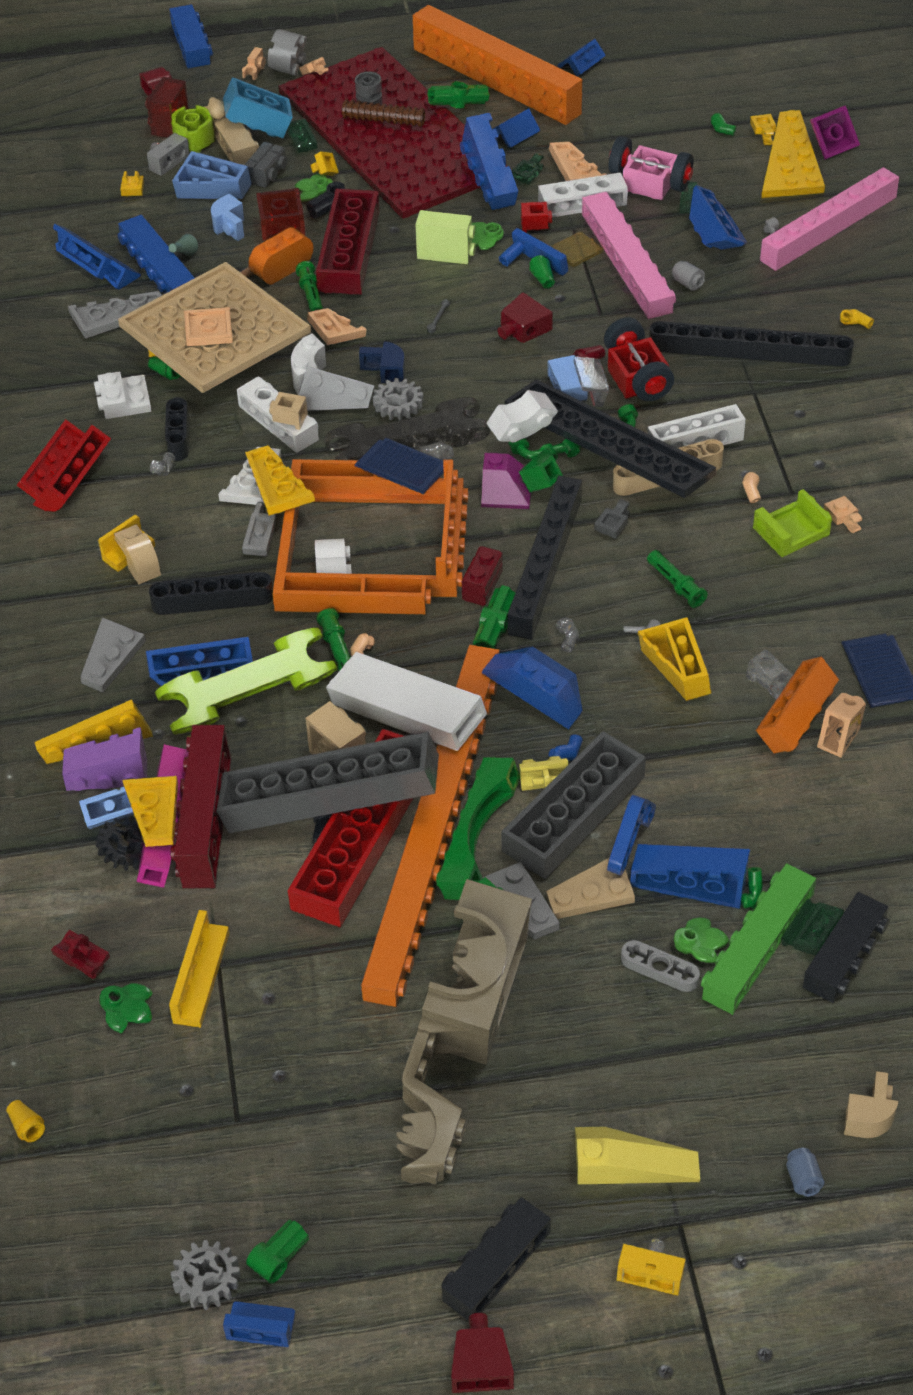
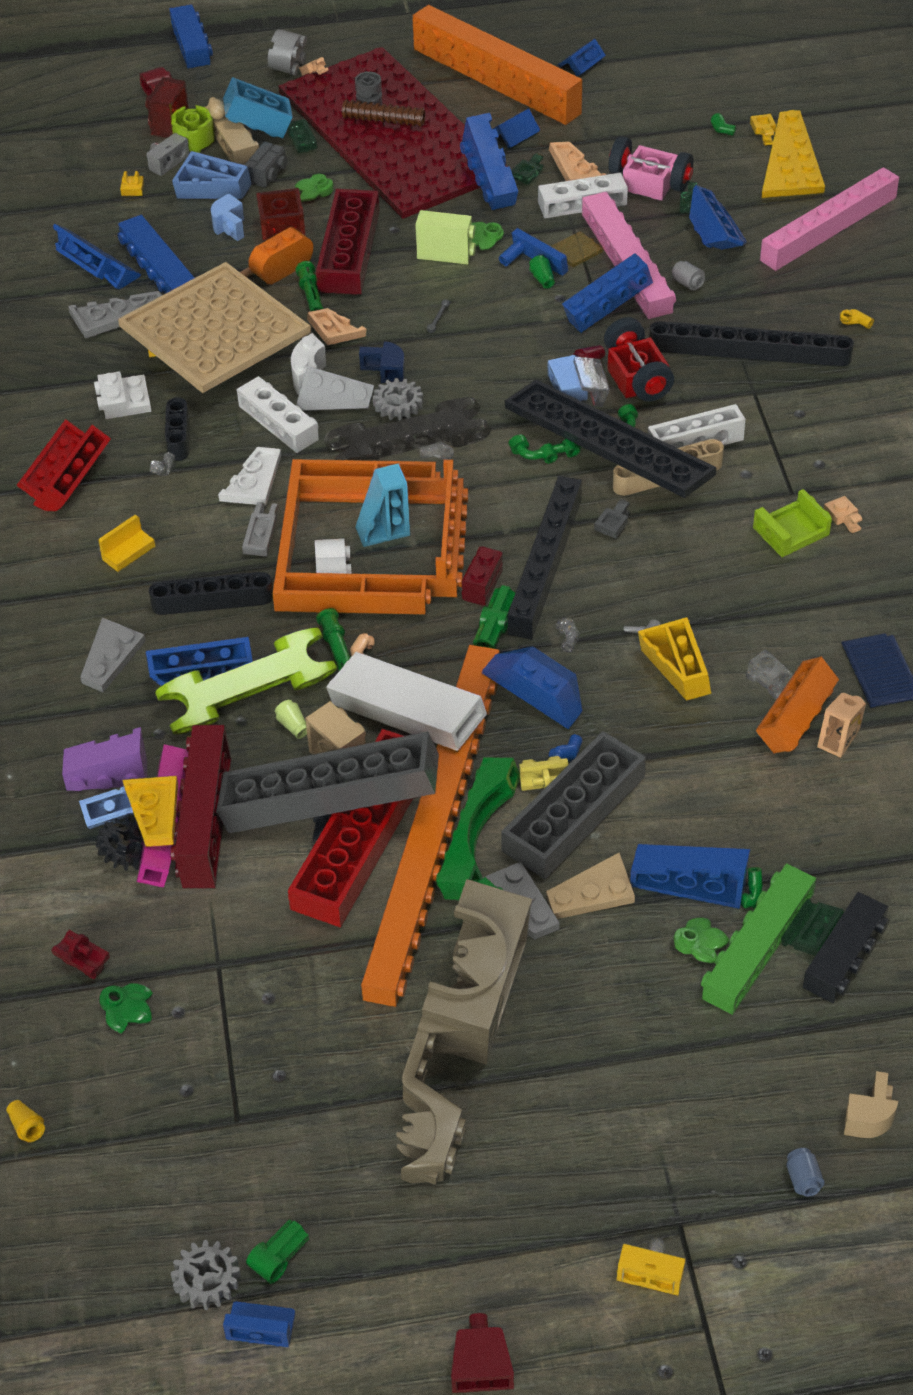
yellow wing [35,700,153,764] -> none
tan brick [114,524,161,584] -> none
green cone [148,356,181,380] -> none
sand green cone [169,234,198,256] -> none
yellow fence [169,910,230,1028] -> none
light nougat tile [184,307,233,346] -> none
light nougat plate [242,47,266,80] -> none
yellow wing [245,445,315,516] -> none
tan brick [269,392,308,430] -> none
black piece [306,182,345,219] -> none
yellow tile [310,152,339,176] -> none
dark blue window [355,438,444,494] -> none
green piece [427,81,490,109] -> none
black brick [441,1197,551,1321] -> none
magenta slope [481,453,531,509] -> none
white brick [486,390,558,442] -> none
dark red torso [497,292,553,343] -> none
green slope [519,448,563,492] -> none
red brick [521,202,552,233] -> none
light yellow wedge [575,1127,700,1184] -> none
blue beam [607,795,656,876] -> none
light grey beam [621,940,700,992] -> none
green pin [647,550,708,608] -> none
light nougat arm [742,472,761,503] -> none
light grey hand [764,217,779,235] -> none
magenta slope [810,105,860,159] -> none
none -> yellowish green cone [275,700,307,739]
none -> medium azure wedge [355,463,410,547]
none -> blue brick [562,253,653,333]

